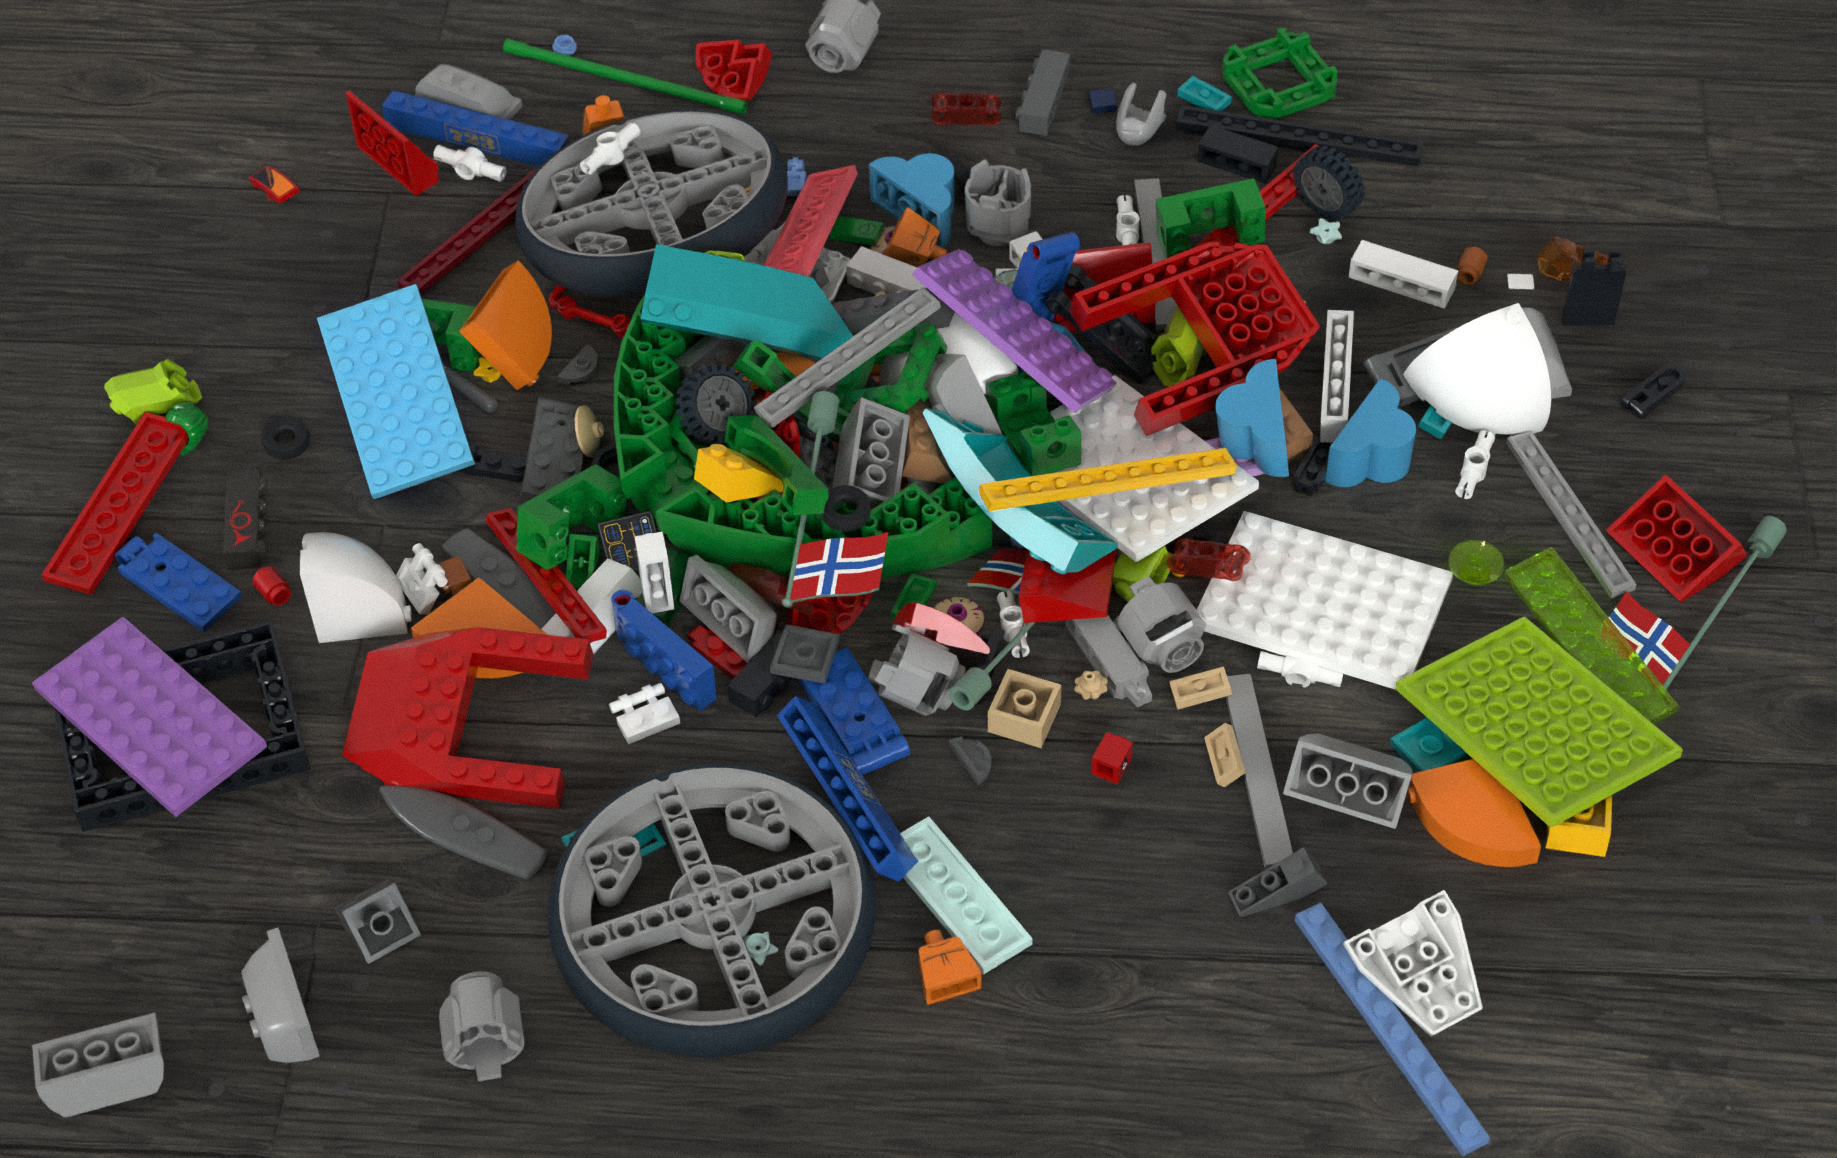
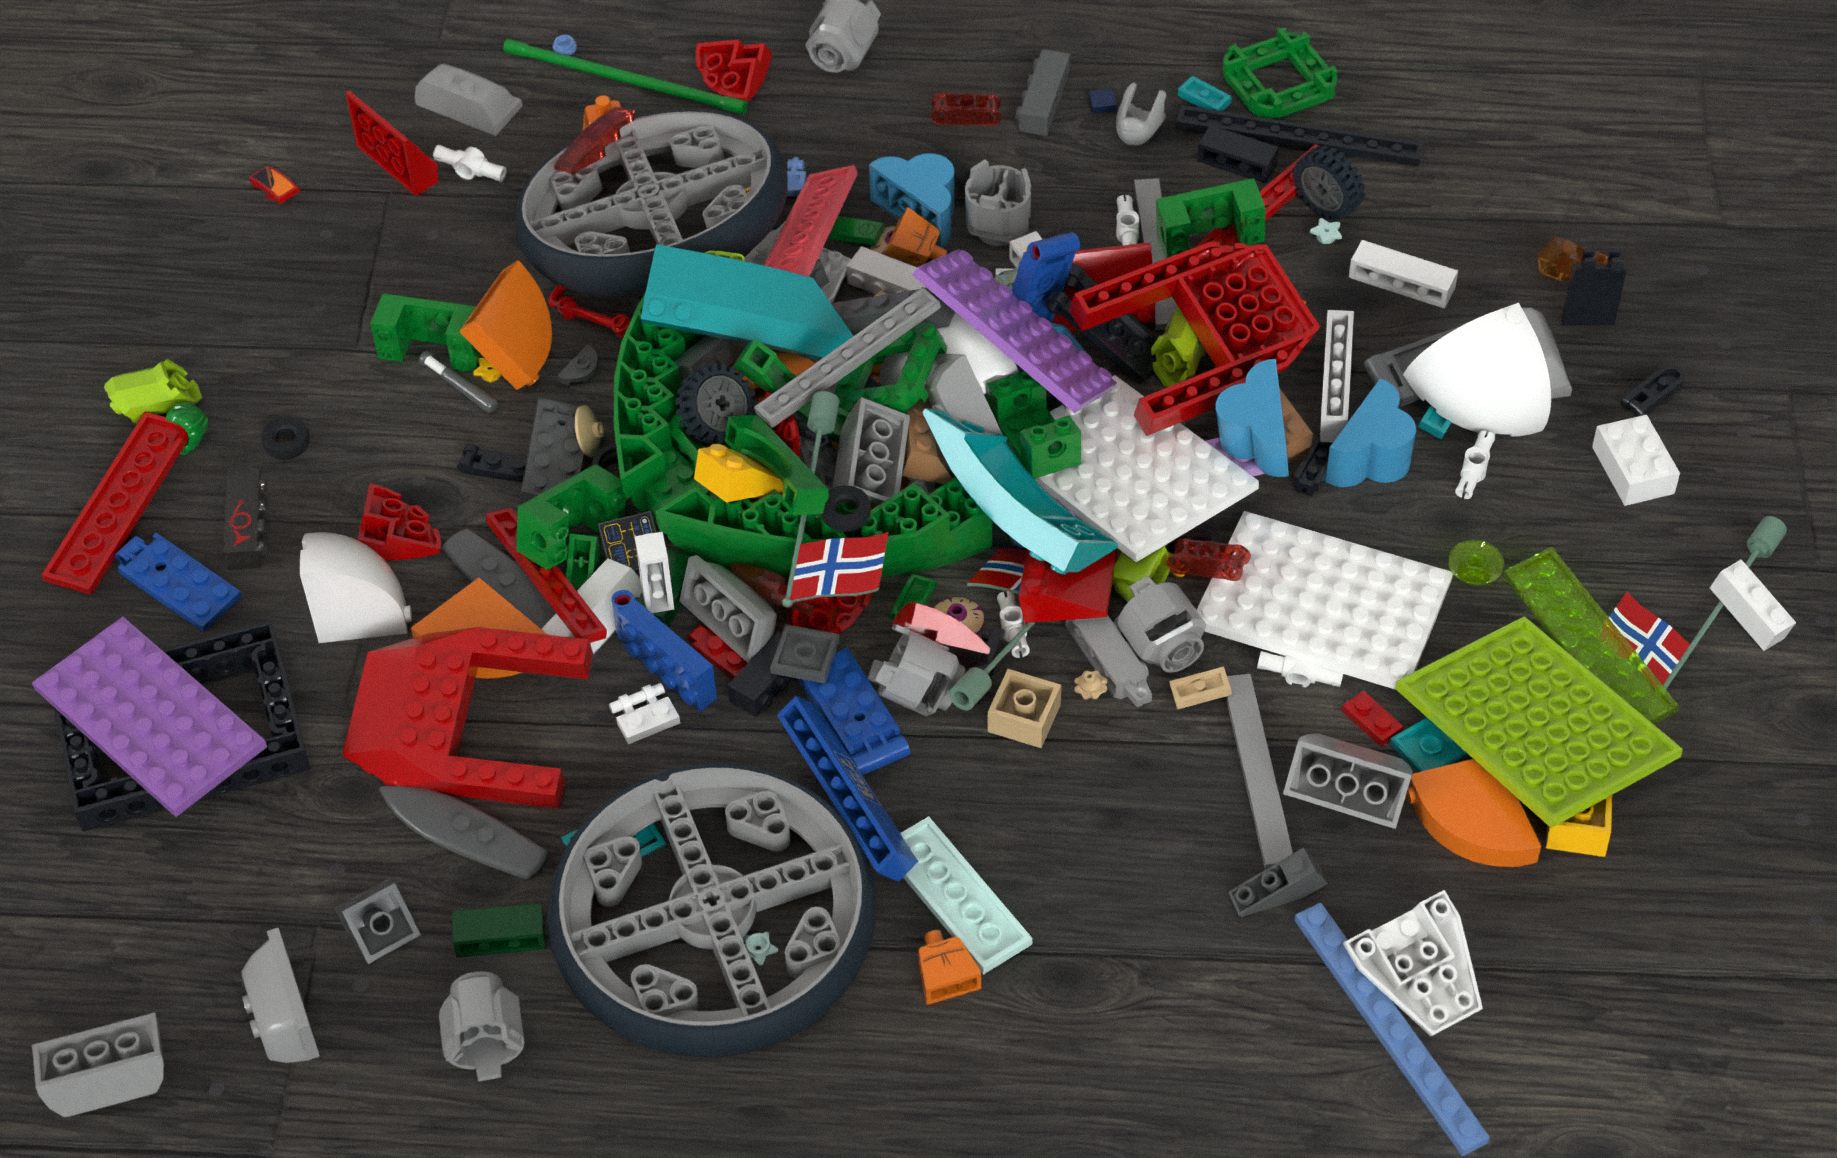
red brick [252,566,291,606] -> none
medium azure plate [317,284,475,499] -> none
blue brick [382,90,570,167] -> none
white plate [396,543,448,614] -> none
dark red plate [397,168,537,295] -> none
dark orange brick [438,556,472,598] -> none
white pin [580,122,641,175] -> none
dark grey plate [949,737,991,786] -> none
yellow plate [978,448,1238,511] -> none
red brick [1091,732,1133,784] -> none
tan plate [1204,723,1246,787] -> none
dark orange brick [1456,247,1488,285] -> none
light grey tile [1506,430,1637,598] -> none
white sticker [1508,274,1534,289] -> none
red slope [1605,475,1747,603] -> none
none -> red brick [357,483,441,560]
none -> dark green brick [452,903,546,958]
none -> clear red slope [554,107,635,174]
none -> red plate [1342,690,1403,747]
none -> white brick [1592,415,1680,506]
none -> white brick [1710,560,1796,651]

